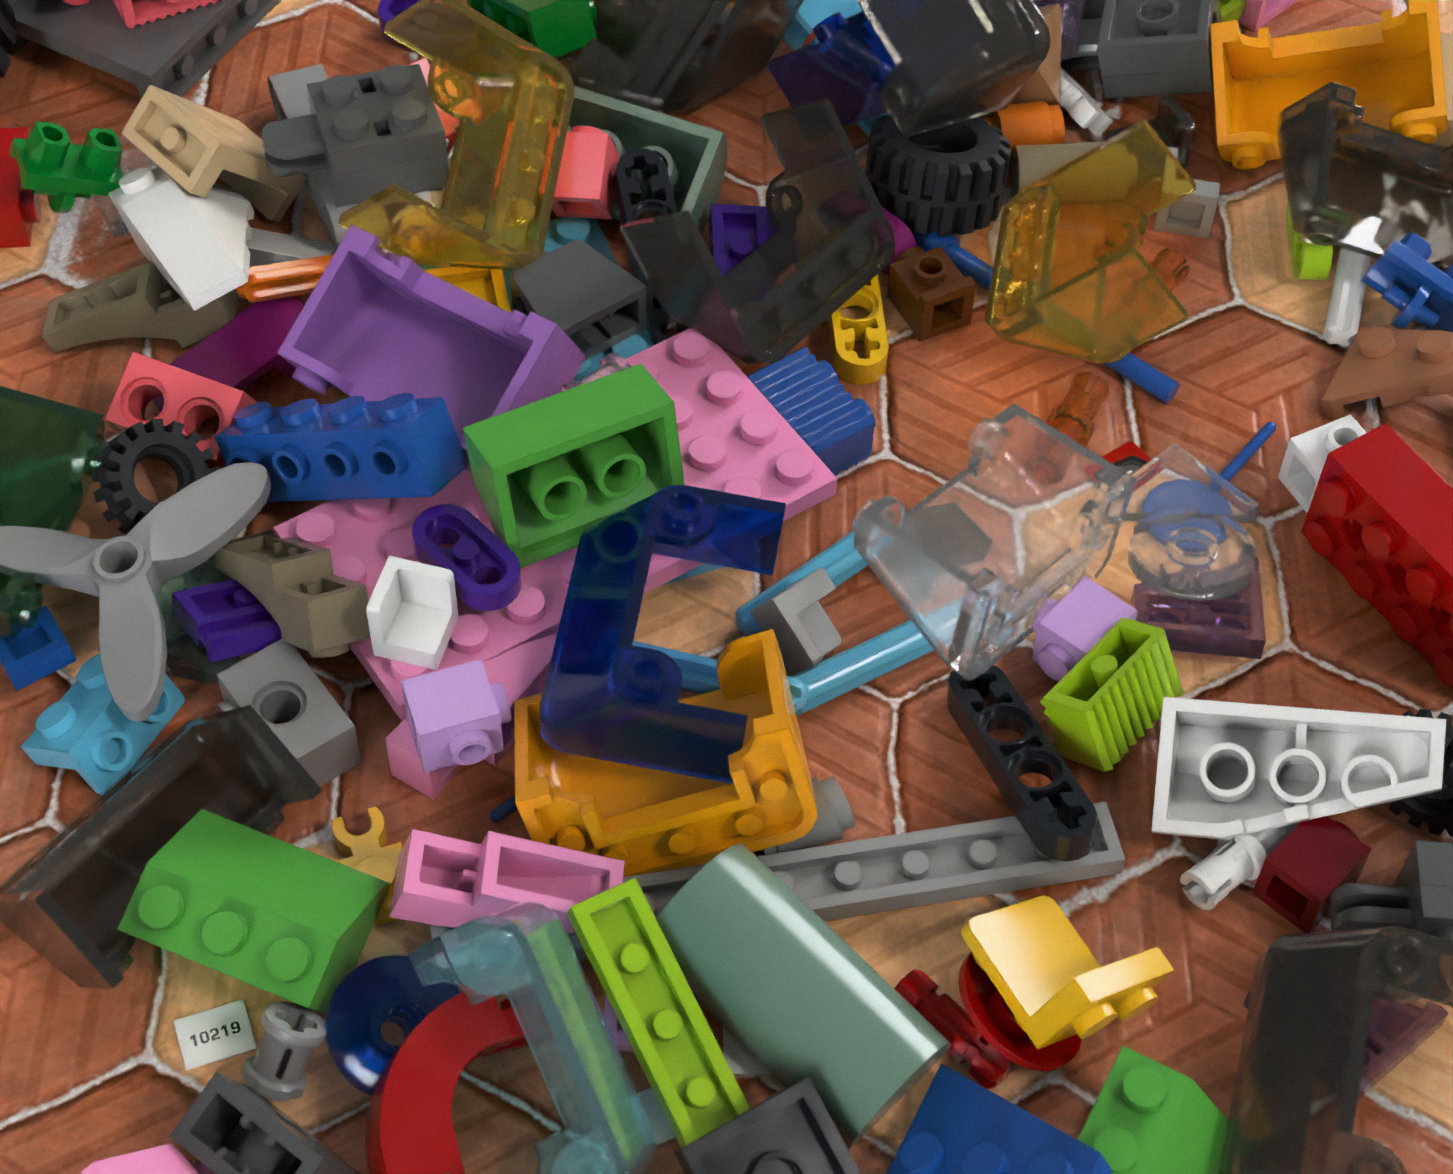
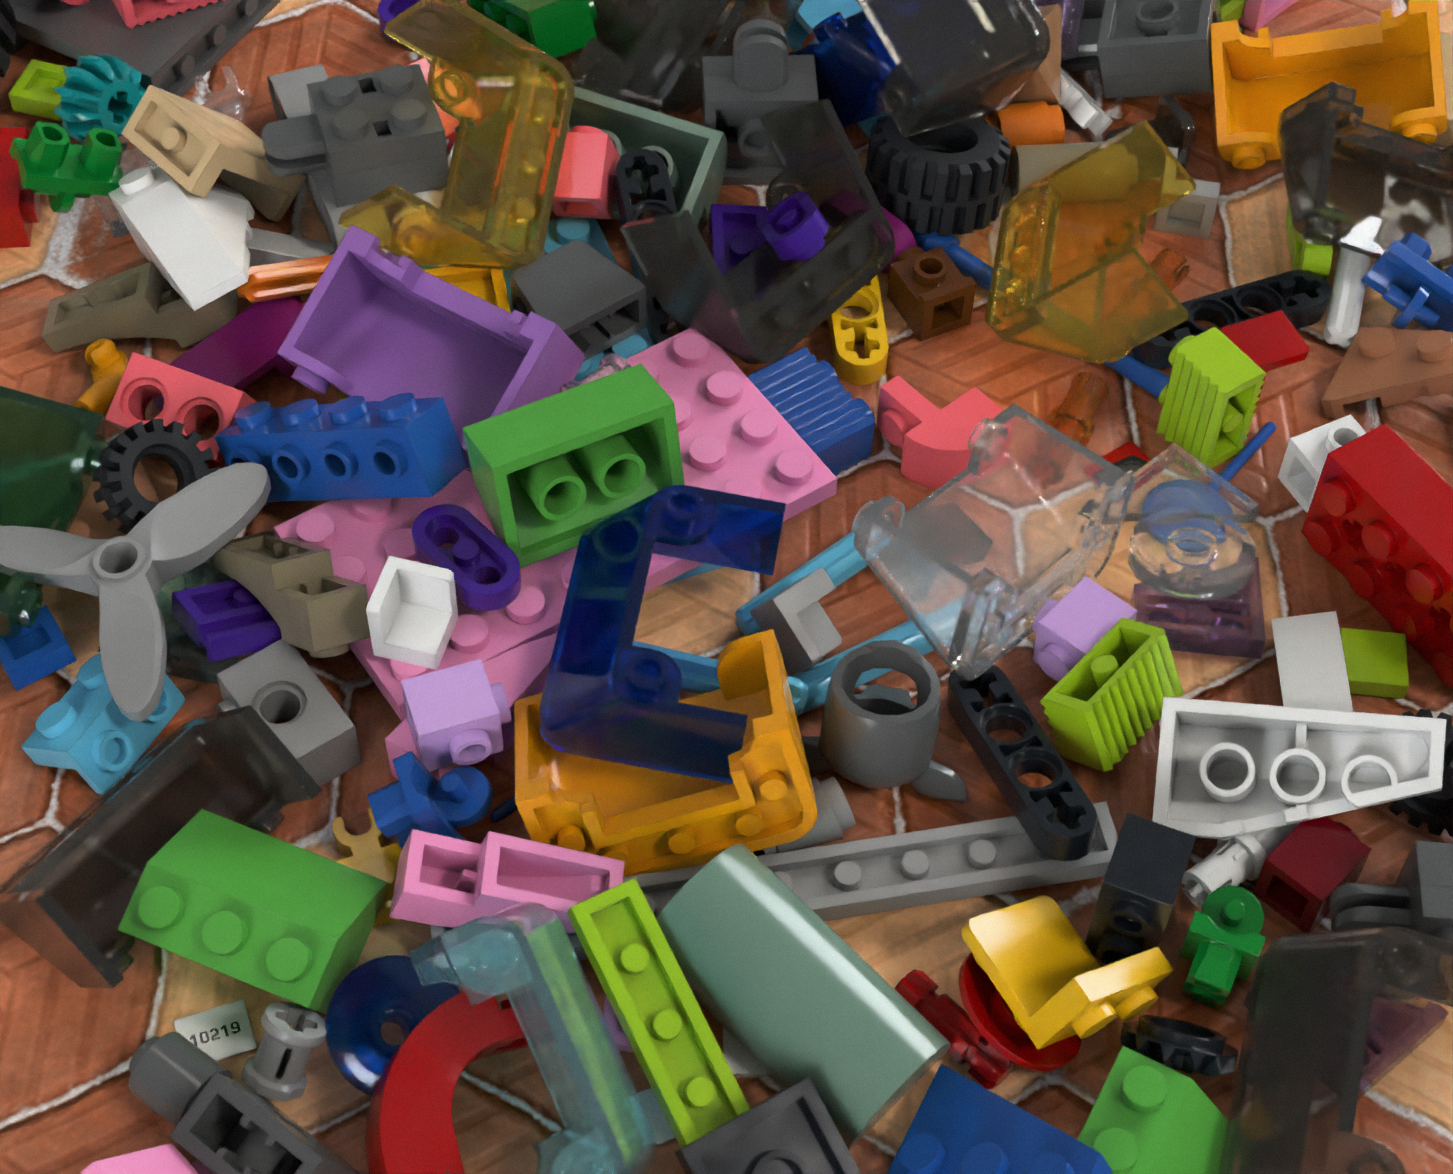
none -> lime plate [8,59,67,121]
none -> teal gear [53,54,146,148]
none -> light orange arm [74,338,128,424]
none -> dark grey brick [129,1032,233,1127]
none -> clear plate [195,65,253,121]
none -> blue hips [368,751,494,849]
none -> dark grey brick [701,19,819,185]
none -> dark purple plate [758,191,829,263]
none -> dark grey piece [801,640,968,803]
none -> coral brick [876,375,1018,490]
none -> black brick [1085,813,1196,965]
none -> black gear [1120,1015,1239,1077]
none -> black beam [1131,270,1331,369]
none -> lime brick [1156,326,1267,473]
none -> green hips [1179,885,1266,1010]
none -> red panel [1219,310,1309,403]
none -> white slope [1271,611,1353,712]
none -> lime tile [1340,627,1409,699]

